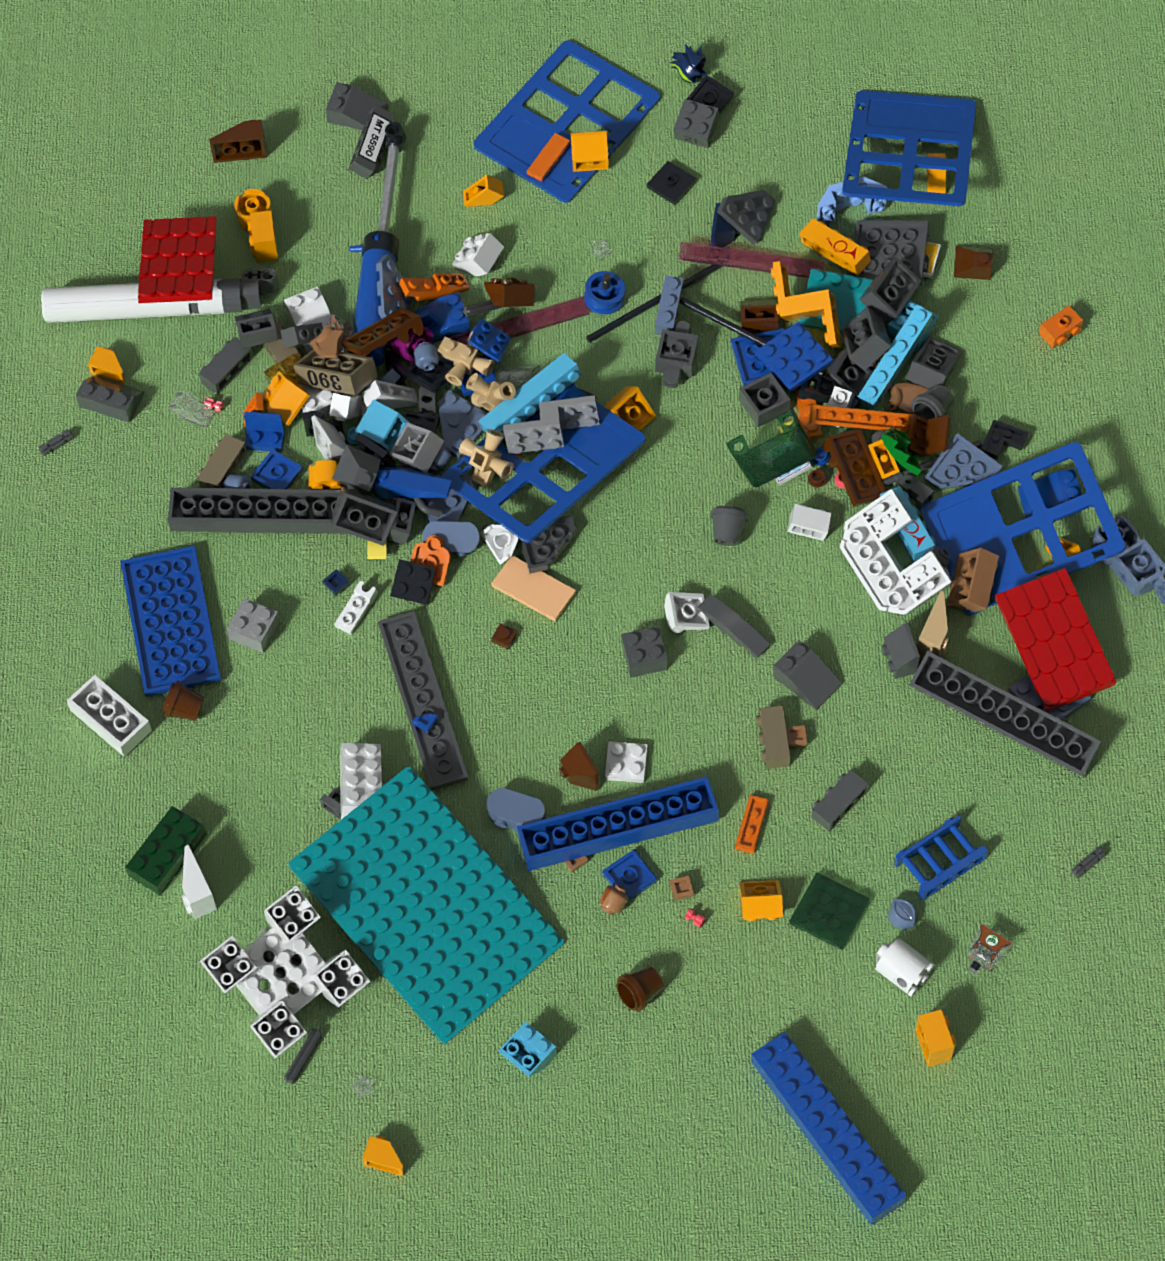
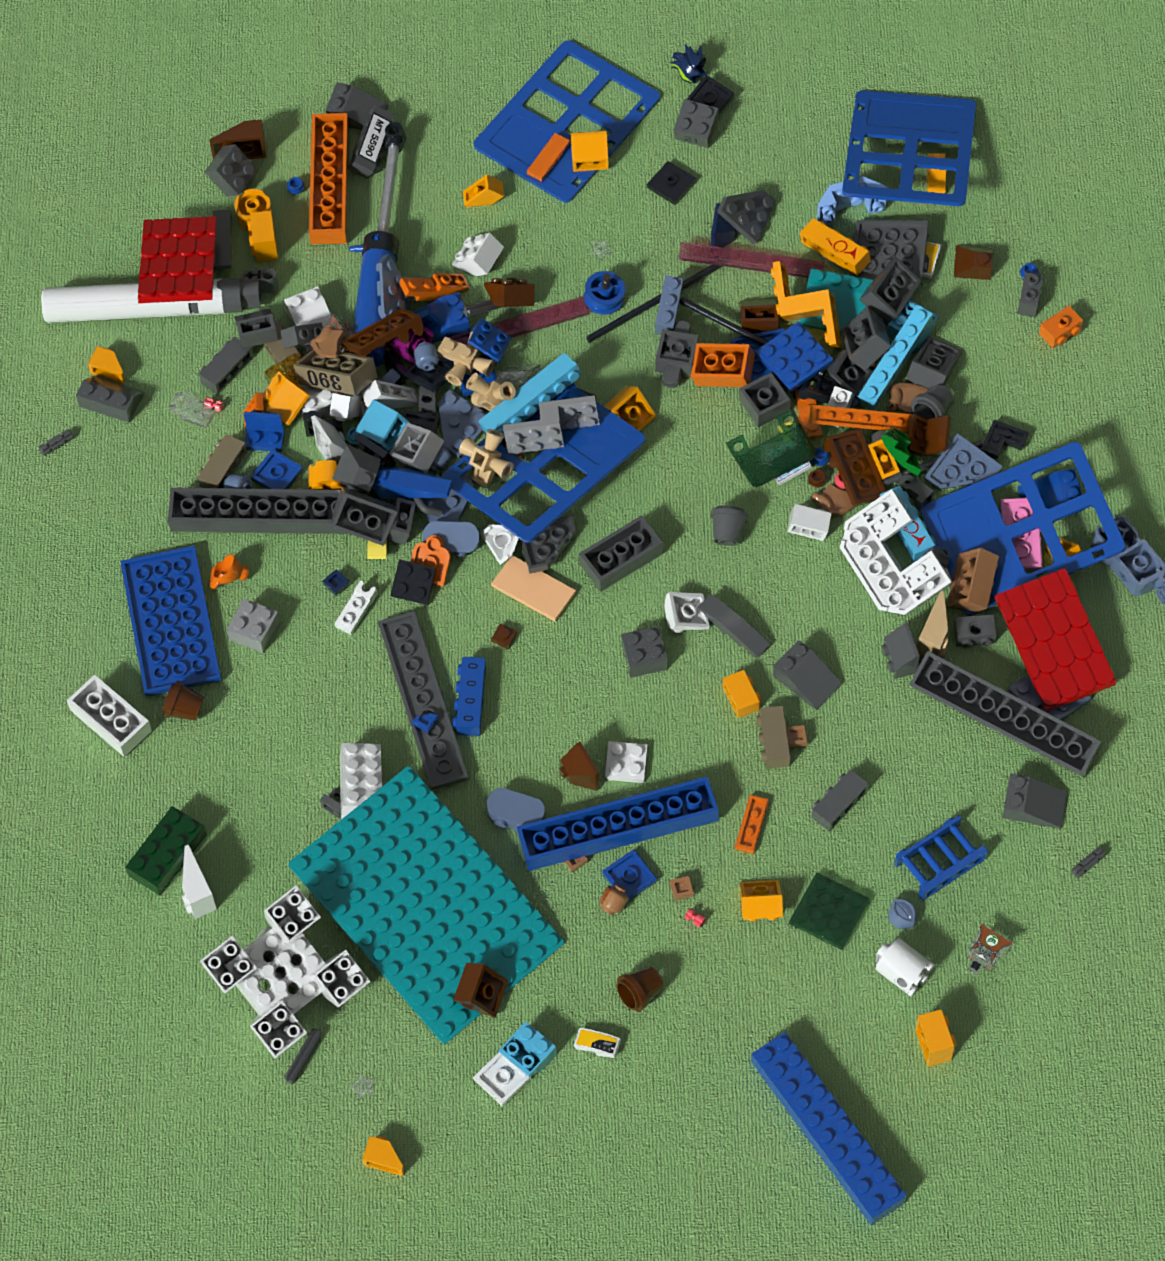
none -> dark grey brick [204,144,258,197]
none -> orange hair [209,554,250,590]
none -> dark grey slope [213,210,232,269]
none -> blue plate [287,177,305,194]
none -> orange brick [309,113,349,245]
none -> blue brick [453,657,486,736]
none -> reddish brown slope [453,963,509,1018]
none -> white plate [473,1053,531,1107]
none -> slope [574,1028,621,1058]
none -> dark grey brick [579,515,663,592]
none -> orange brick [690,343,755,387]
none -> light orange brick [722,670,761,718]
none -> medium nougat arm [811,484,856,518]
none -> dark grey brick [954,615,996,648]
none -> bright pink tile [1000,498,1042,570]
none -> dark grey slope [1002,773,1067,829]
none -> dark grey brick [1017,272,1043,317]
none -> blue plate [1020,263,1039,279]

